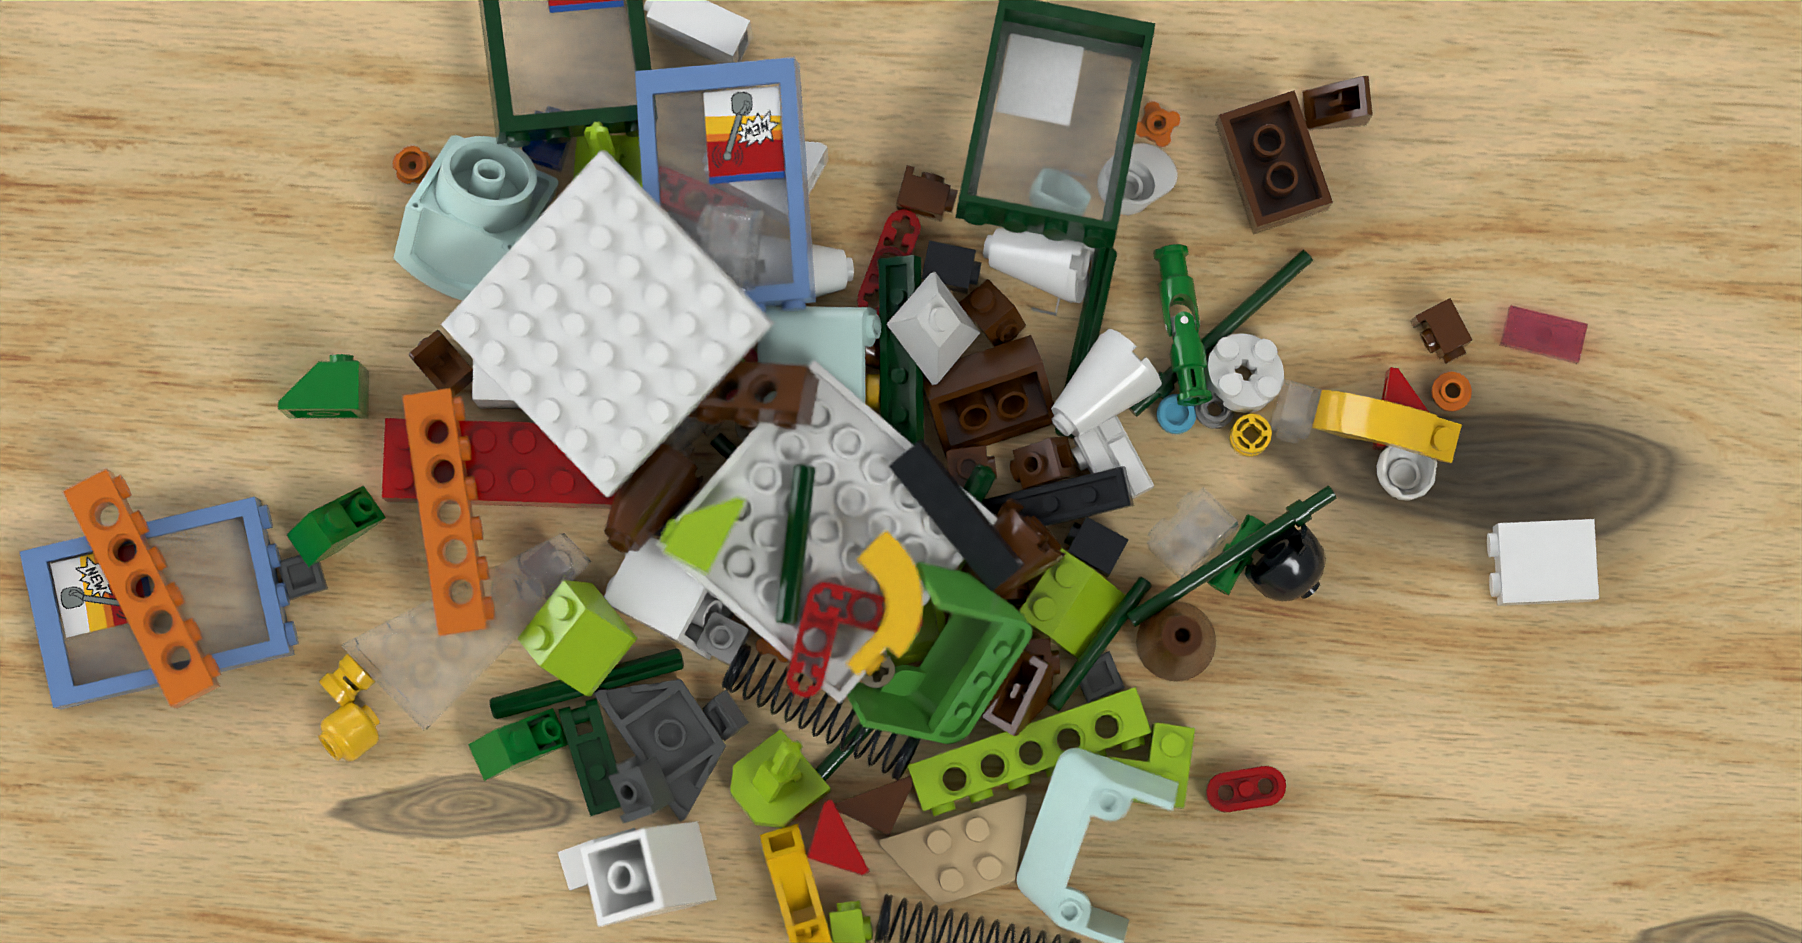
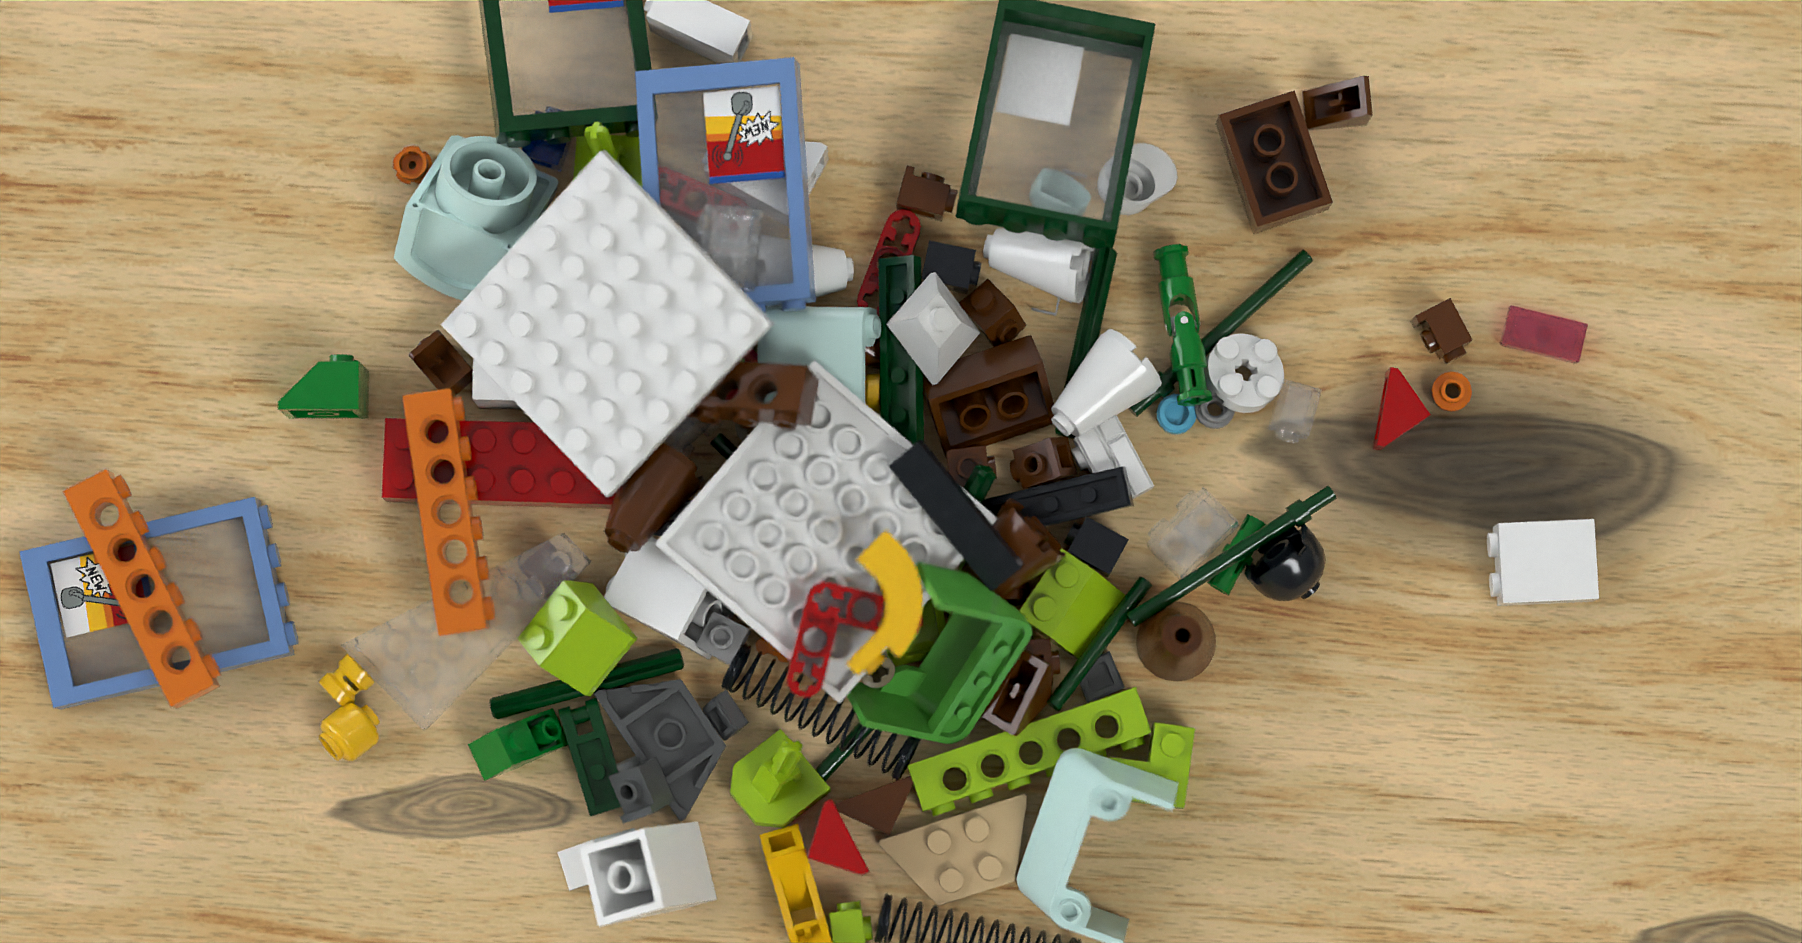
dark grey tile [279,555,328,601] -> none
green slope [286,485,386,567] -> none
lime slope [659,497,746,576] -> none
dark green axle [775,464,816,625] -> none
orange plate [1135,101,1181,147] -> none
red plate [1205,766,1286,813] -> none
yellow wheel [1229,414,1272,457] -> none
yellow arch [1312,390,1462,463] -> none
white hair [1376,446,1437,501] -> none

